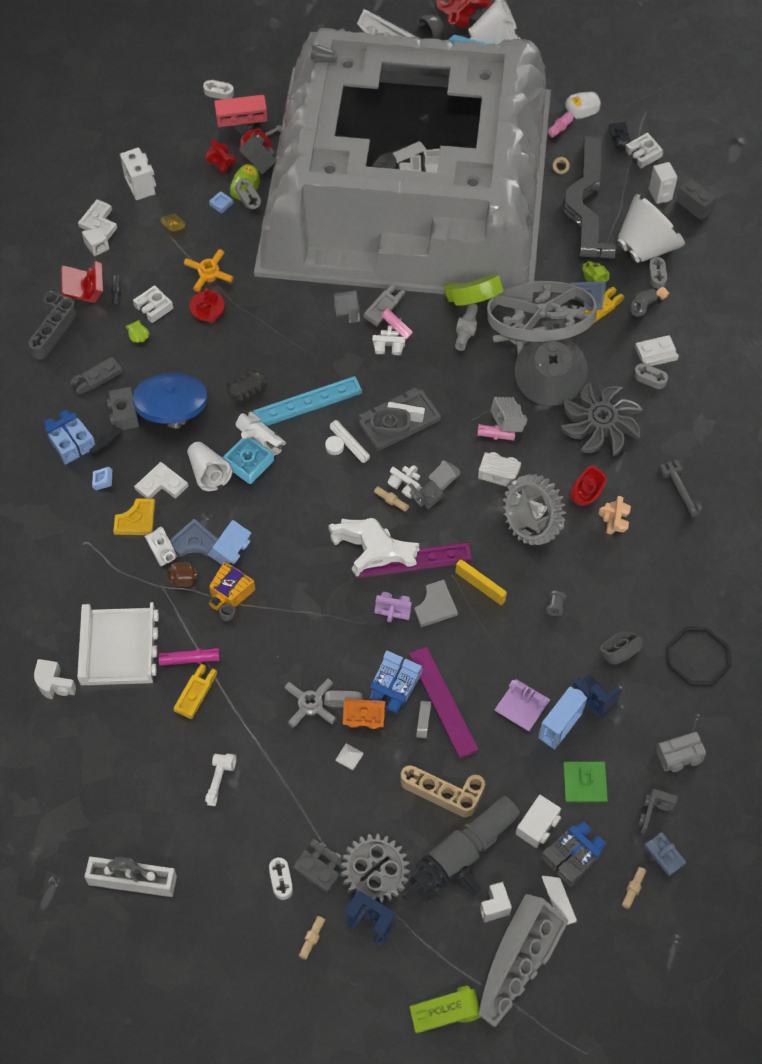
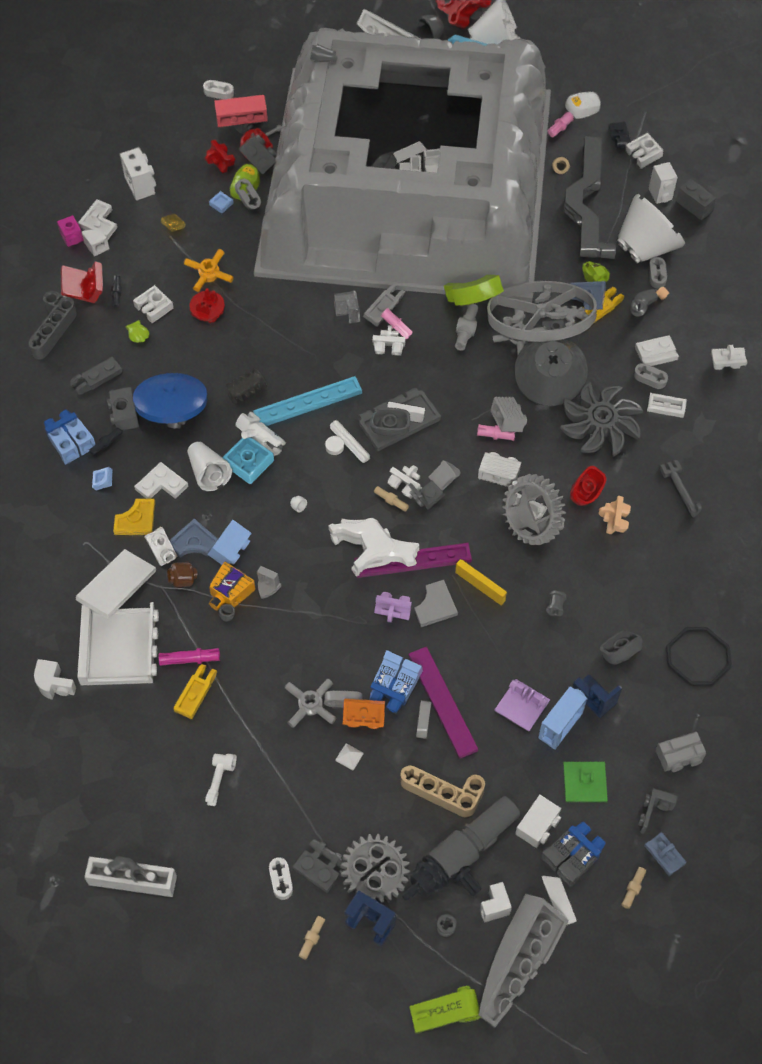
none -> dark pink brick [57,216,84,247]
none -> white tile [76,549,156,619]
none -> light grey tile [257,566,281,599]
none -> white hinge [290,496,307,512]
none -> dark grey bush [436,914,456,937]
none -> white tile [647,393,687,418]
none -> white hips [711,345,747,370]

